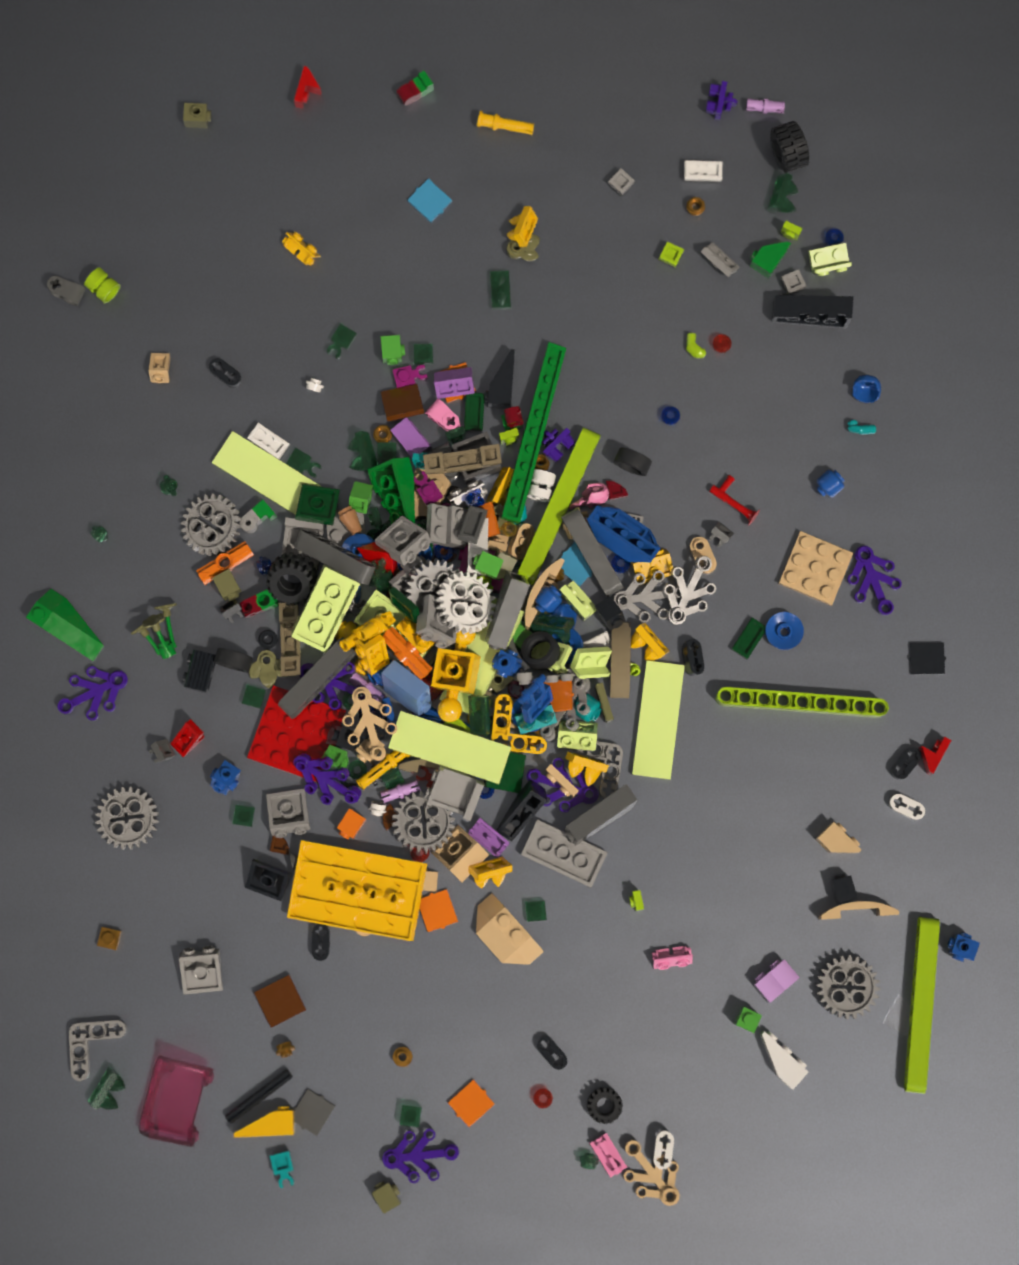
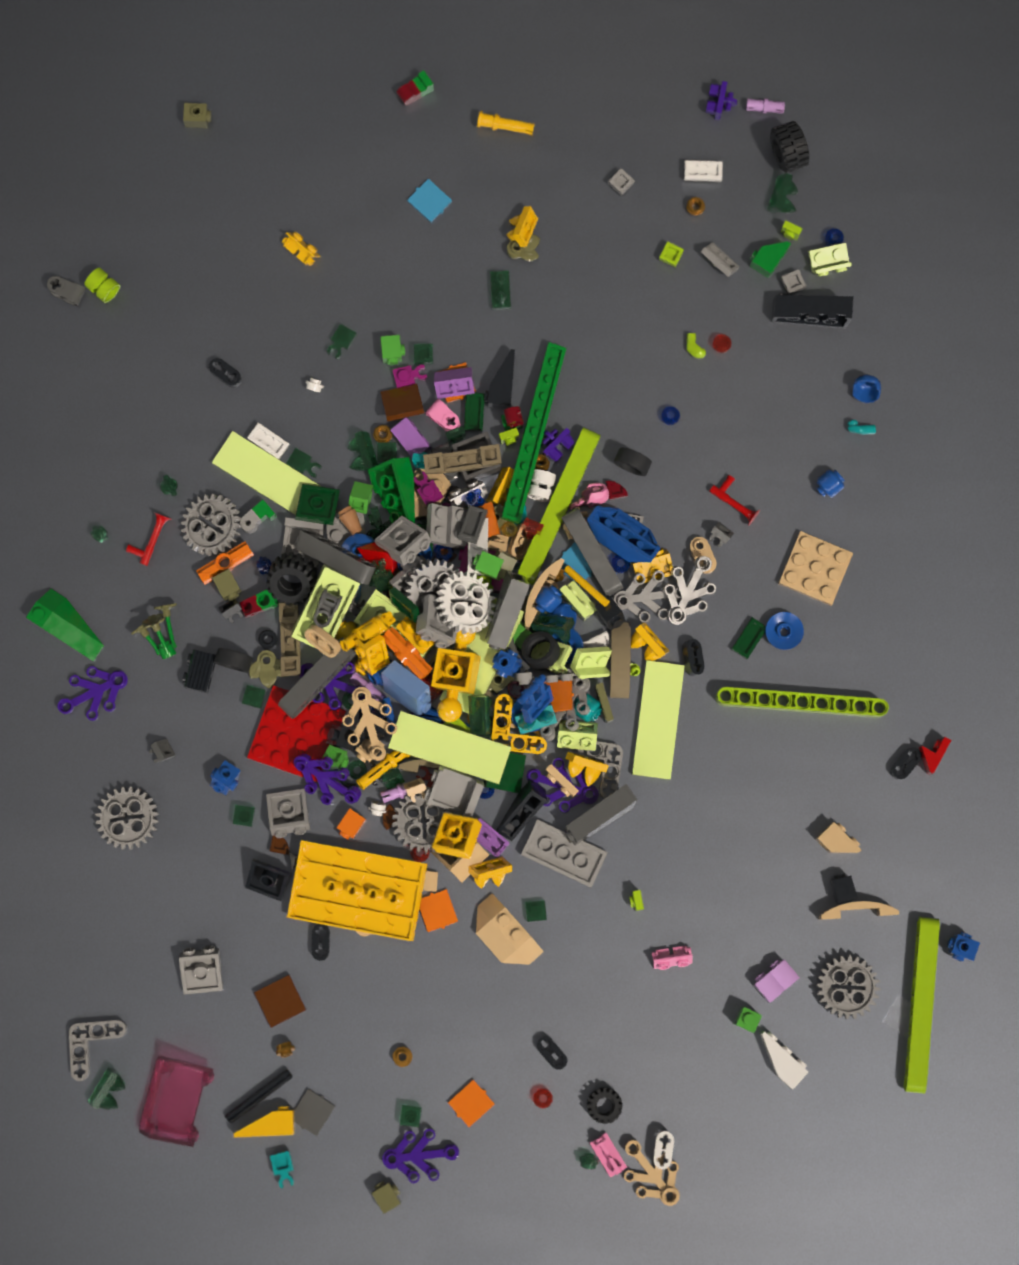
pearl gold plate [97,927,122,950] -> none
tan bracket [149,353,171,383] -> none
red slope [170,719,205,758] -> none
red slope [294,66,322,109] -> none
dark purple plant [847,545,902,616] -> none
white beam [889,794,925,820] -> none
black piece [909,643,946,675] -> none
none -> red piece [126,512,172,566]
none -> tan plate [305,625,341,658]
none -> dark grey piece [313,588,343,628]
none -> tan tile [403,778,427,802]
none -> yellow brick [432,812,482,859]
none -> clear red plate [523,517,544,540]
none -> yellow bar [564,565,610,607]

